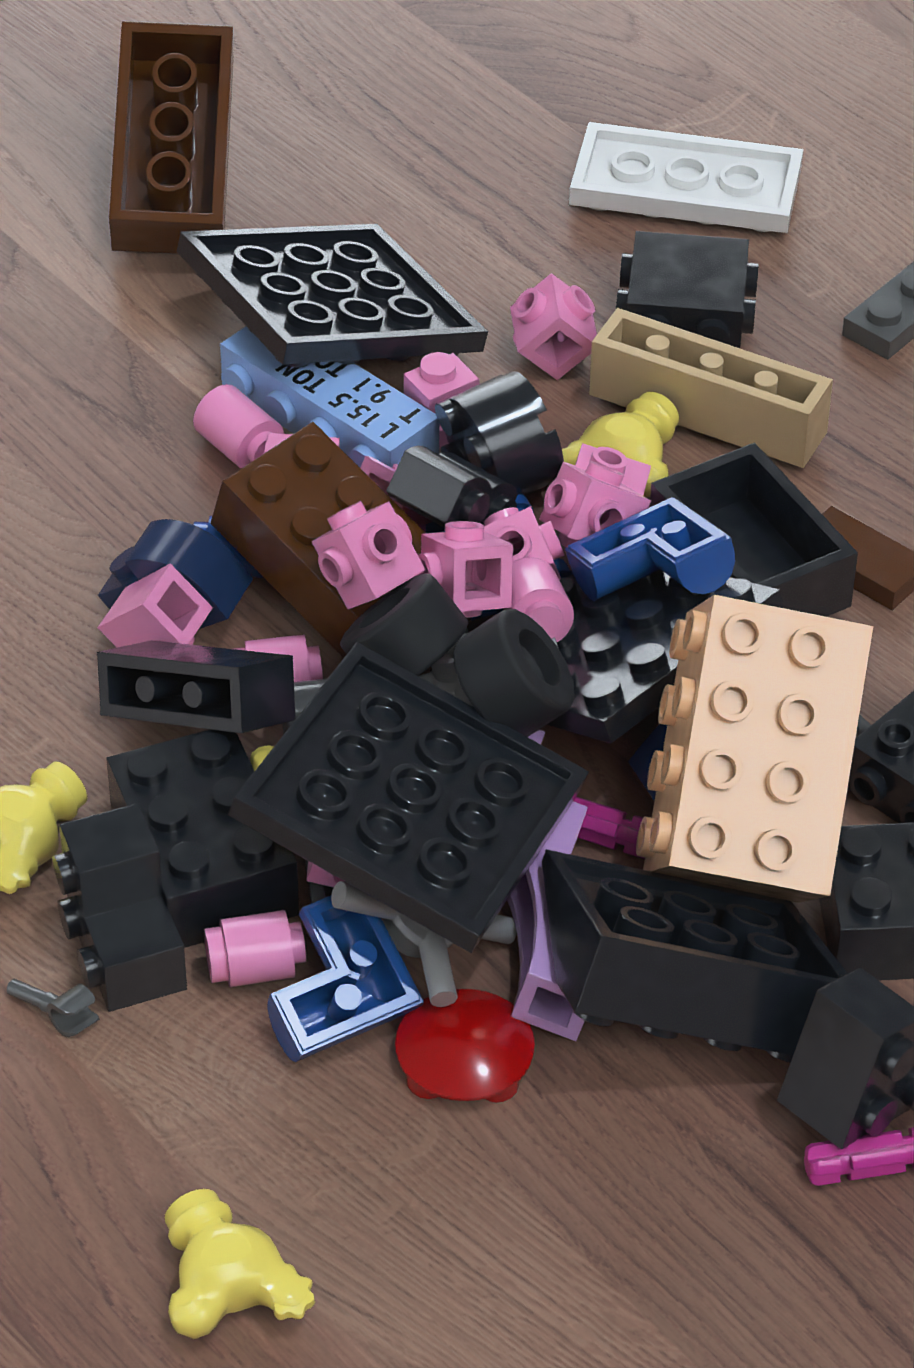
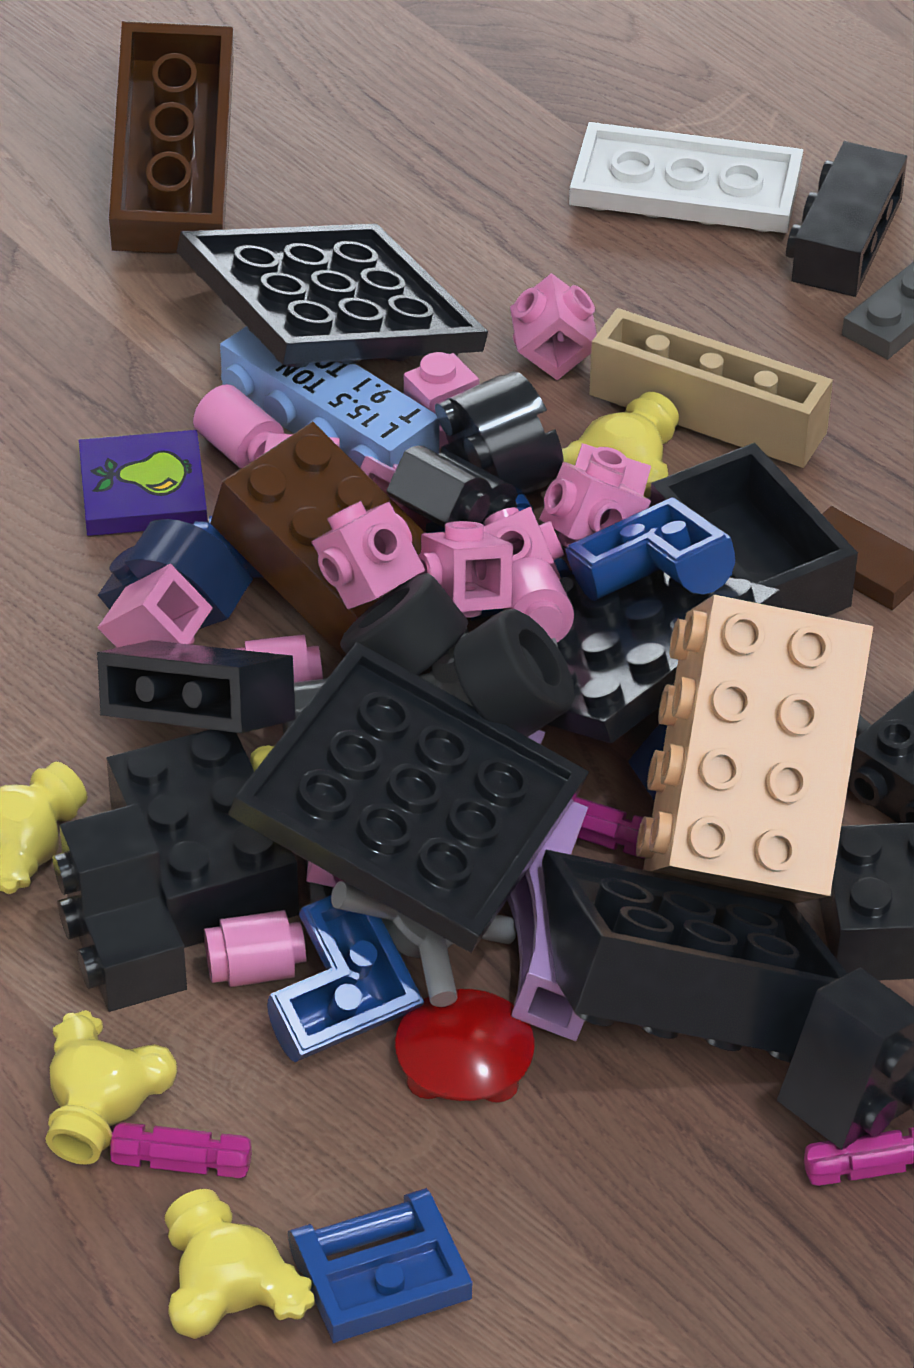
dark grey hand [7,979,100,1037] -> none
black brick [616,231,759,348] -> none
none -> light yellow animal [45,1010,177,1165]
none -> dark purple tile [78,430,208,536]
none -> dark pink axle [110,1122,252,1179]
none -> blue plate [288,1188,473,1343]
none -> black brick [786,141,907,297]

